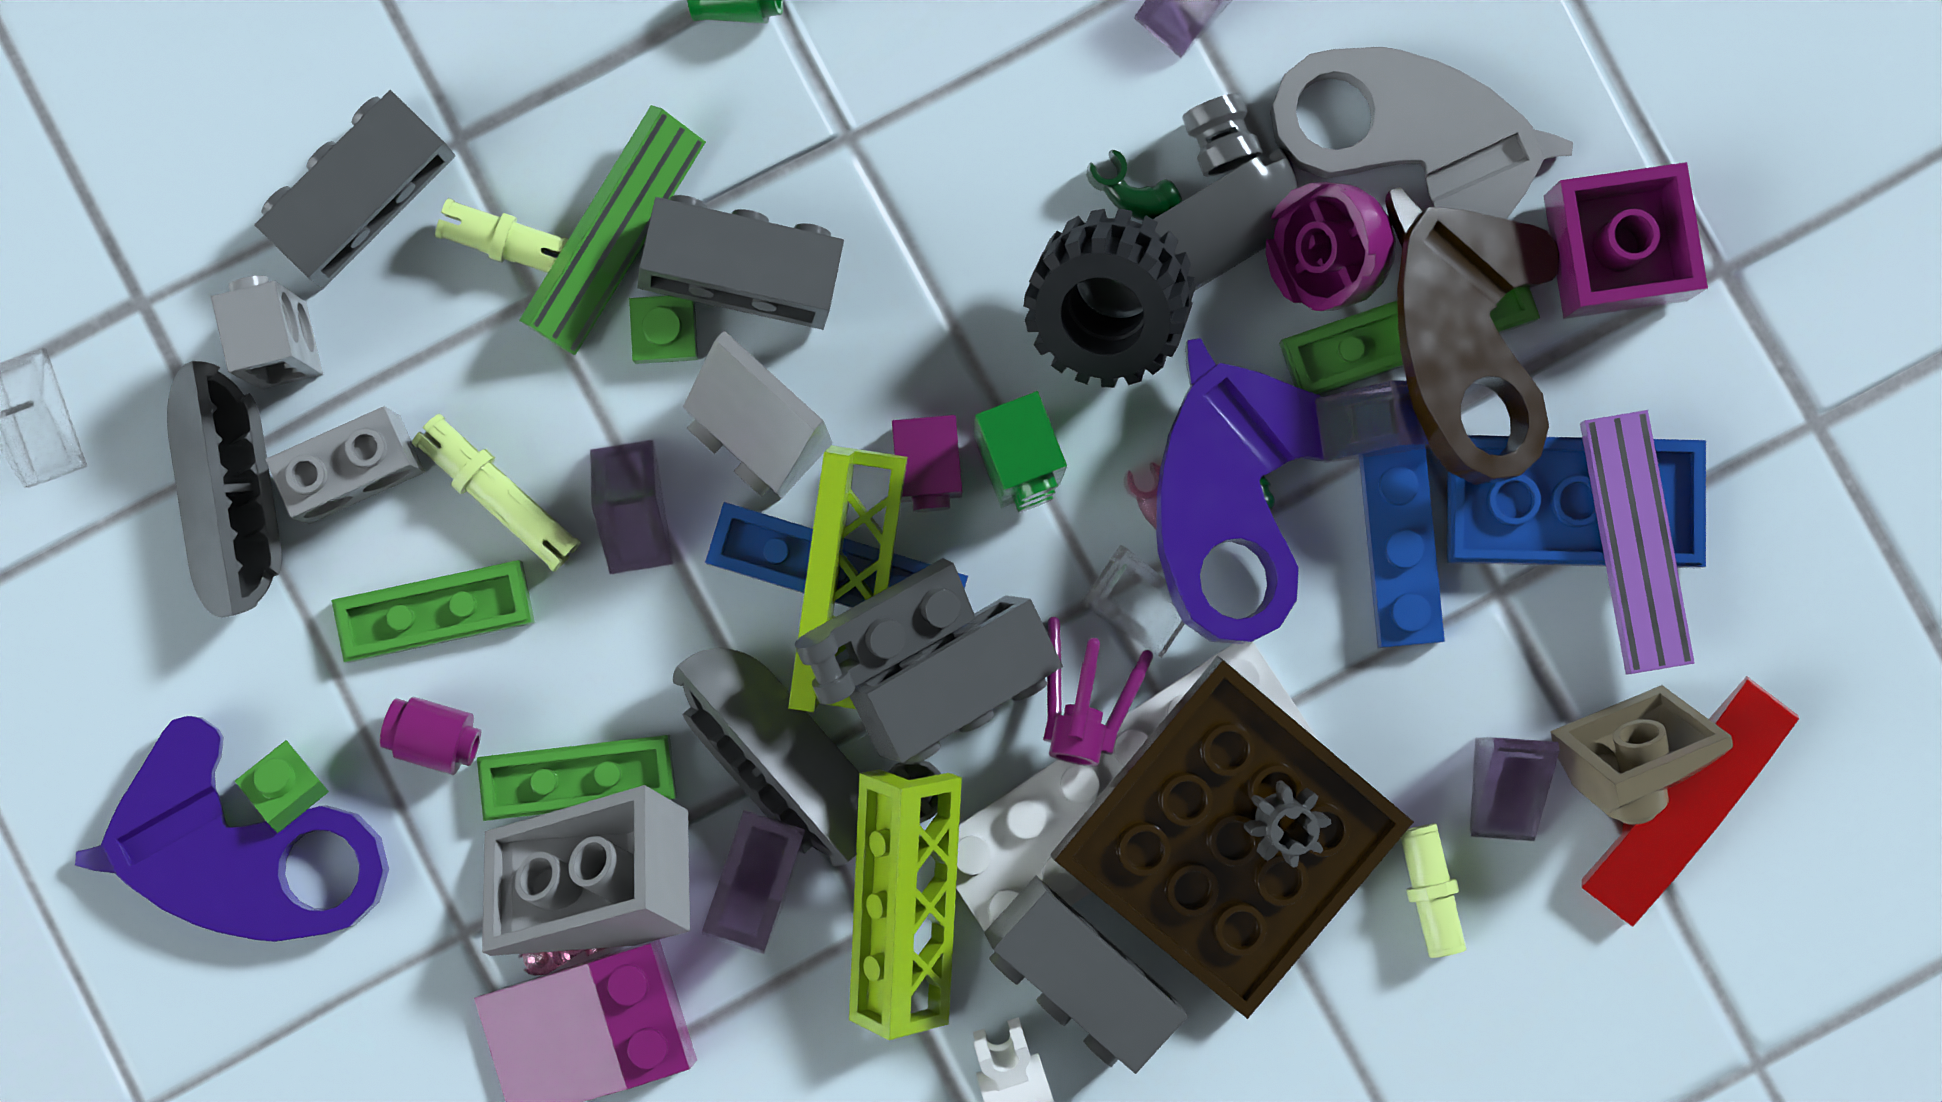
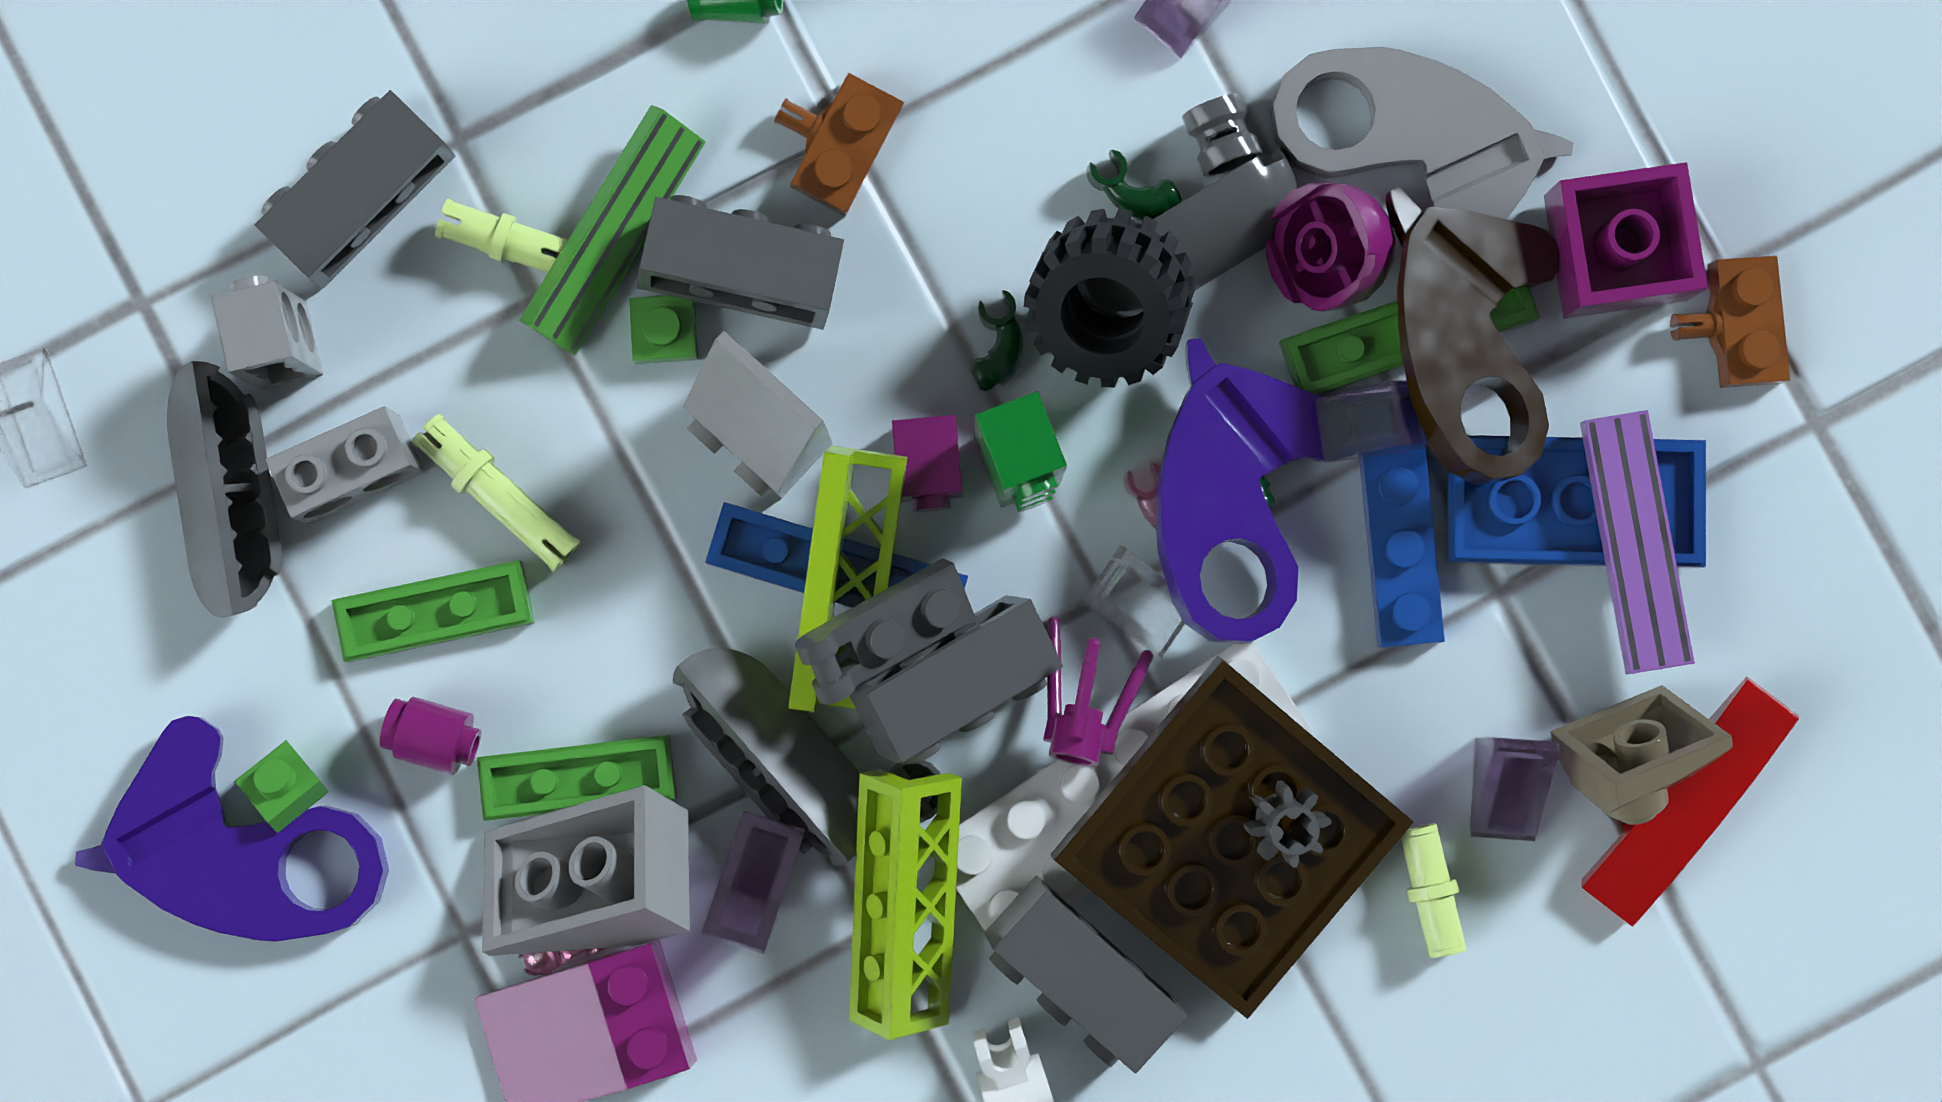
clear purple slope [590,439,674,575] -> none
none -> dark orange plate [774,72,904,216]
none -> dark green arm [970,290,1023,391]
none -> dark orange plate [1670,256,1790,388]

